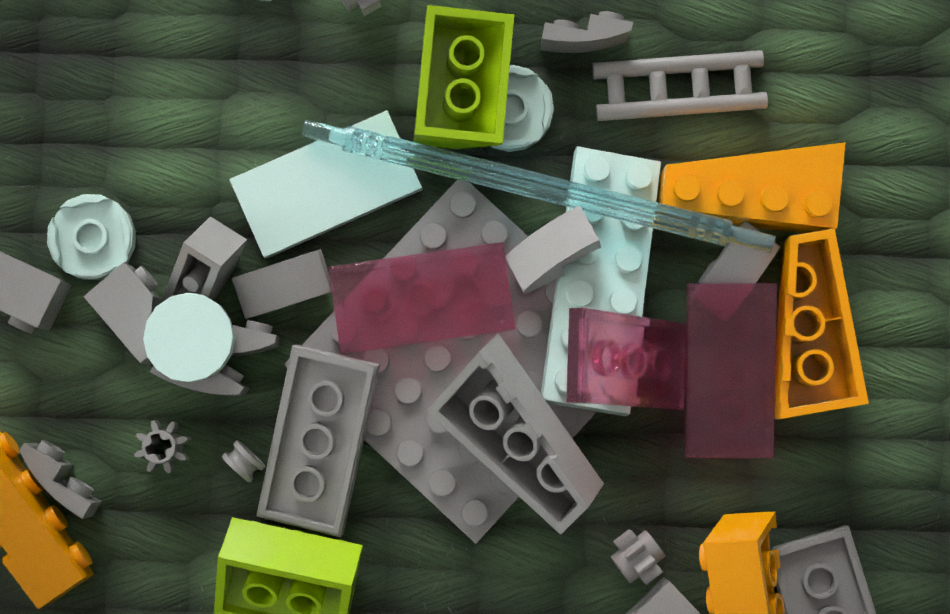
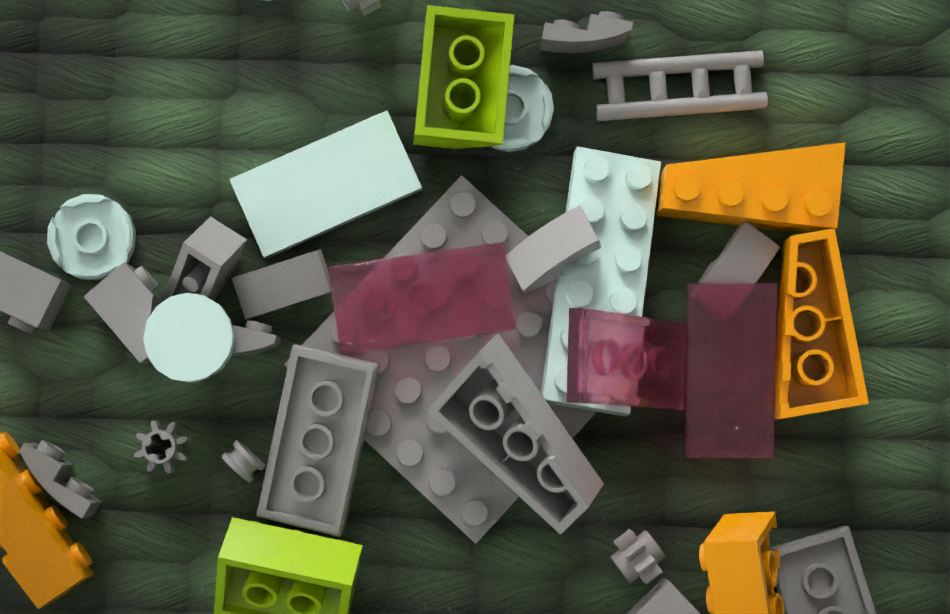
light grey slope [150,365,250,396] -> none
clear light blue axle [302,120,776,253] -> none

